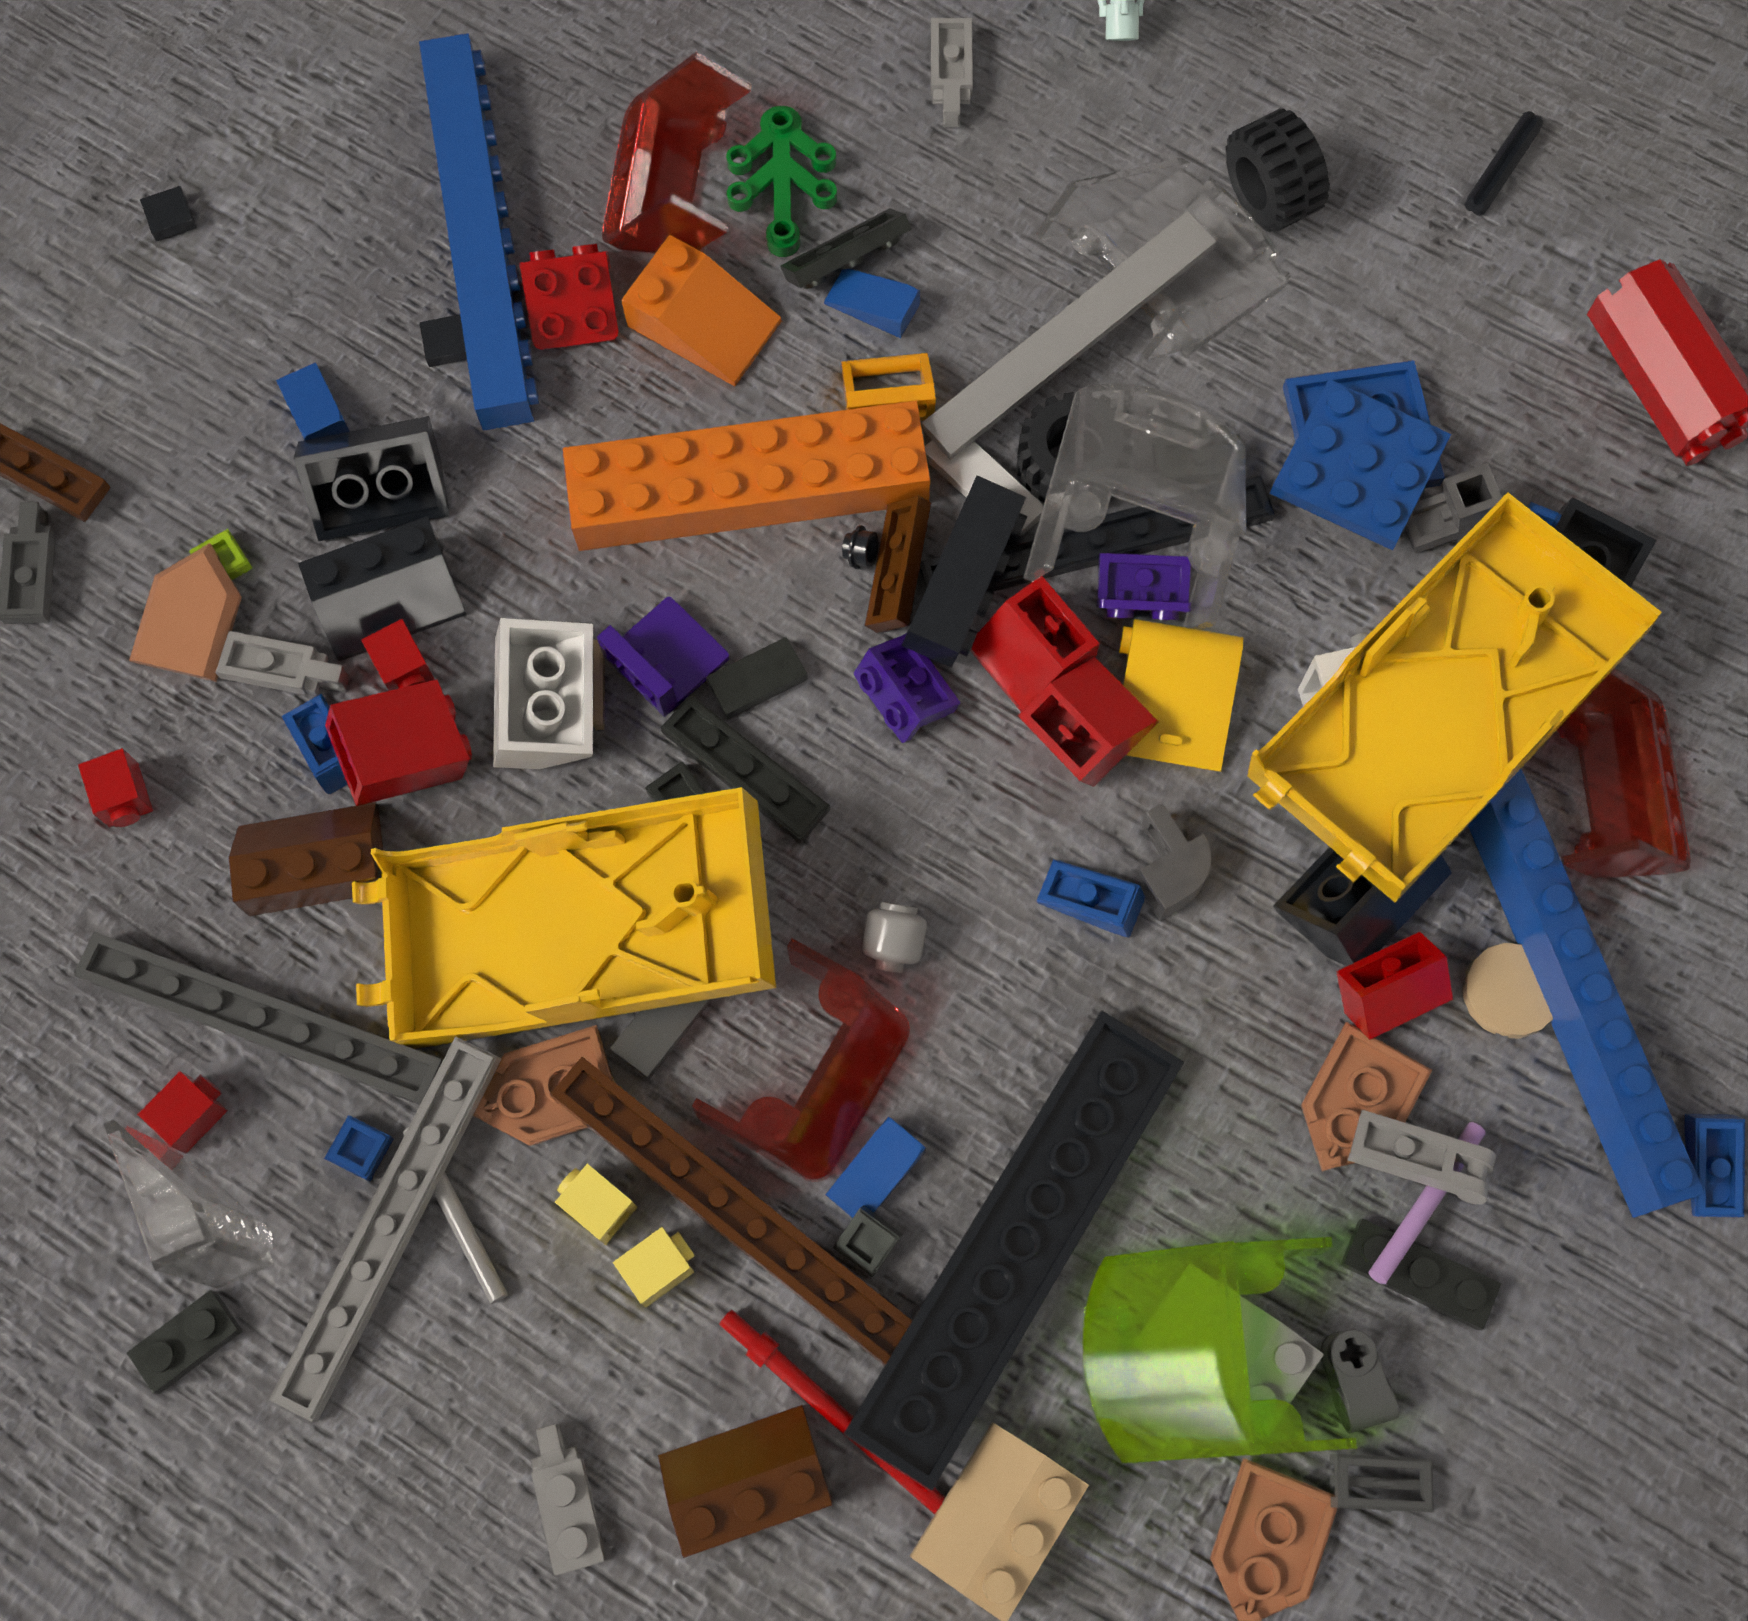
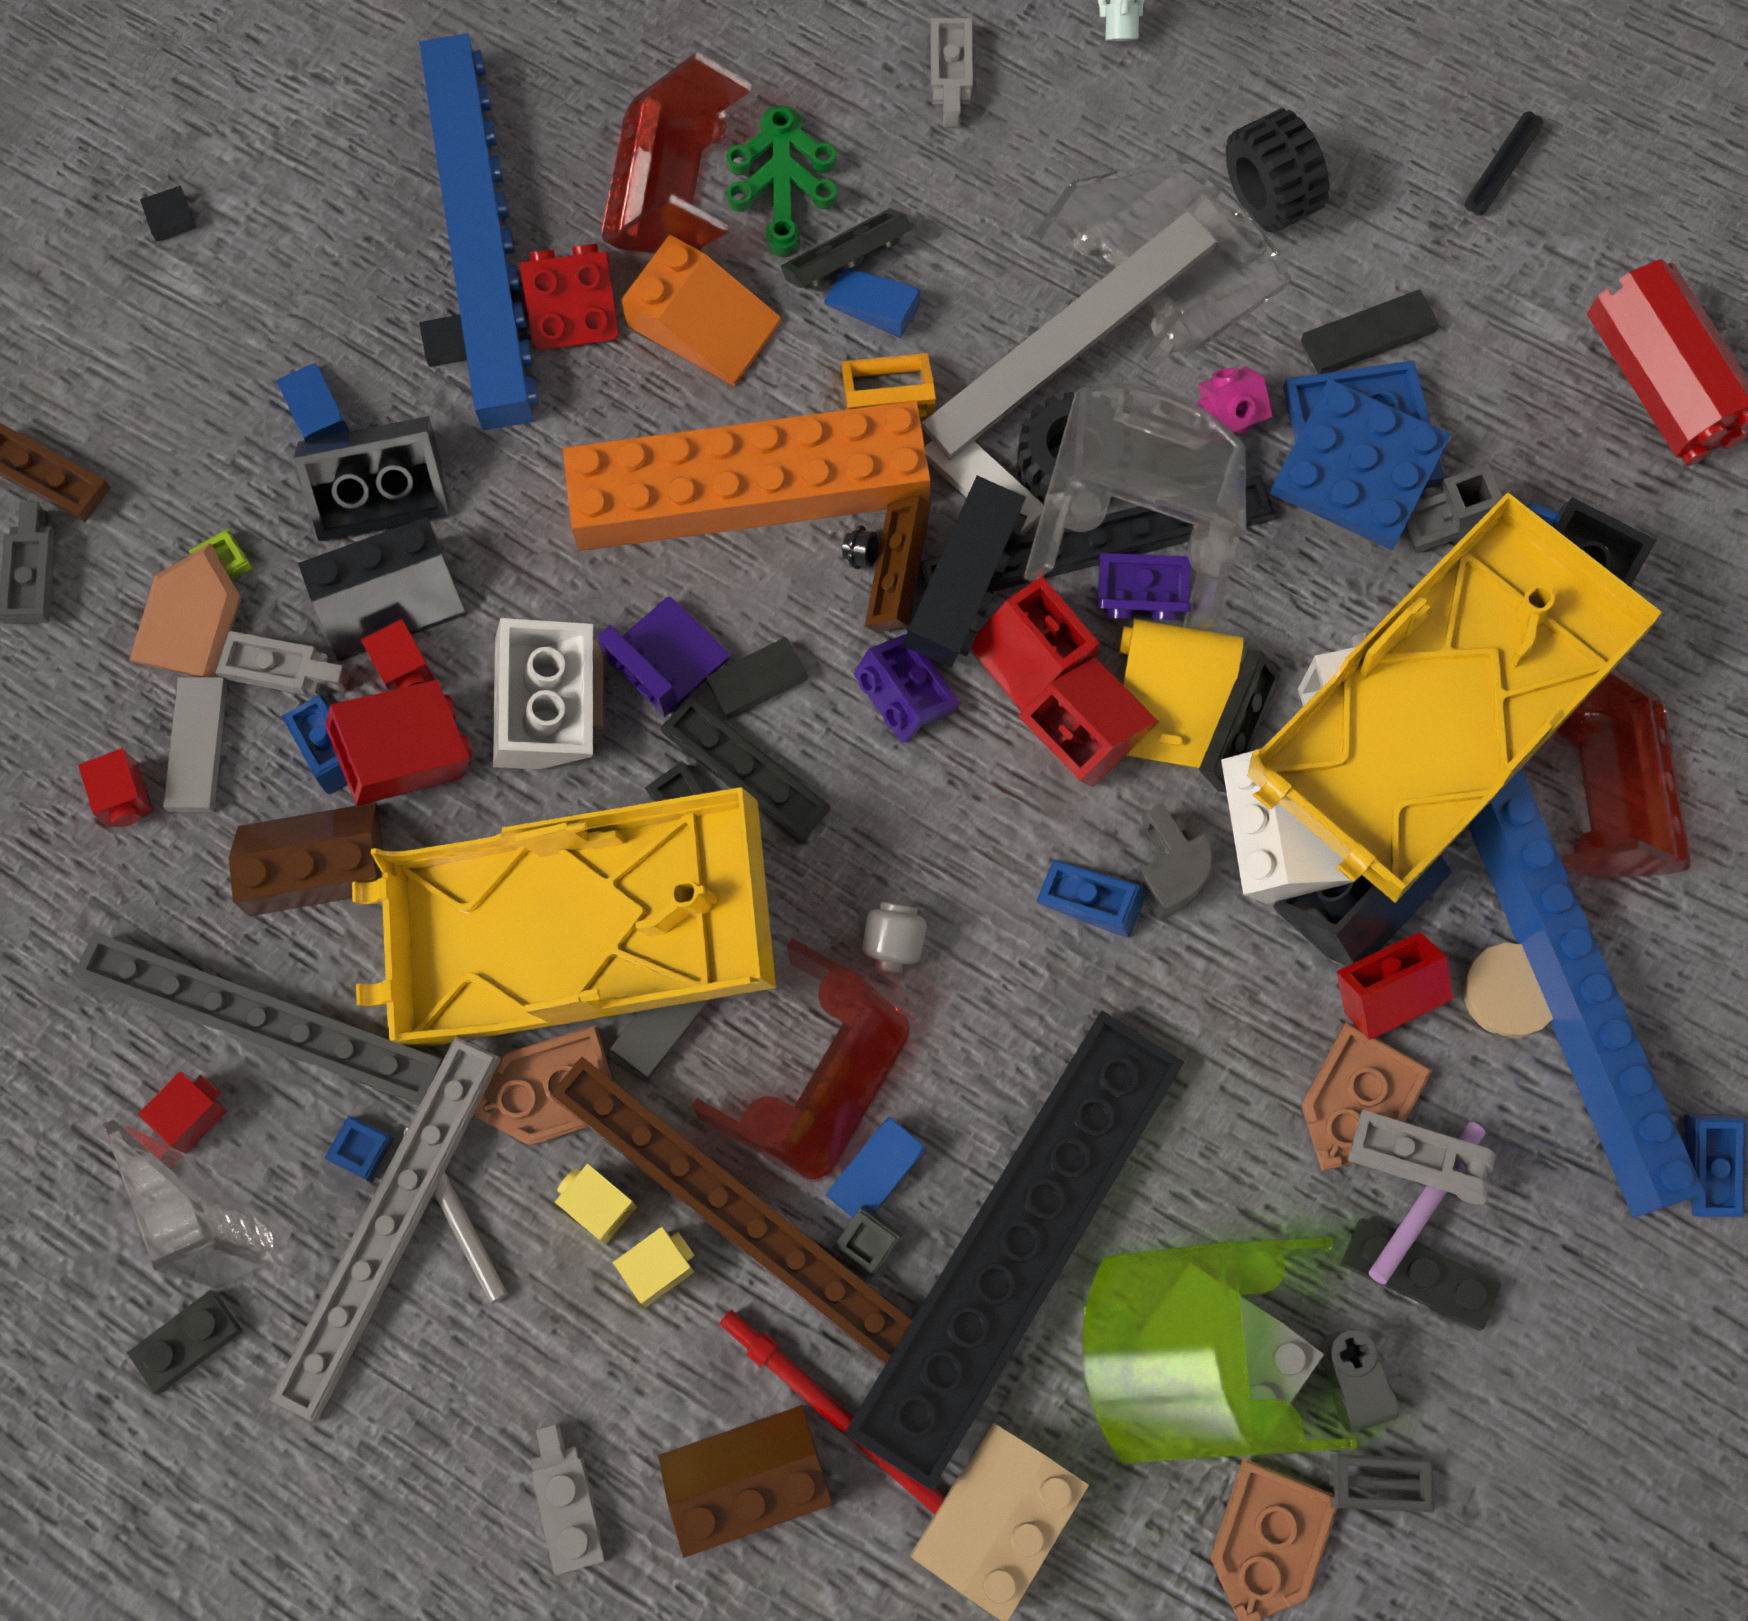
none -> light grey tile [163,677,228,812]
none -> dark pink brick [1197,366,1272,436]
none -> pearl dark grey tile [1199,650,1280,793]
none -> white slope [1221,749,1353,904]
none -> pearl dark grey tile [1301,289,1439,374]

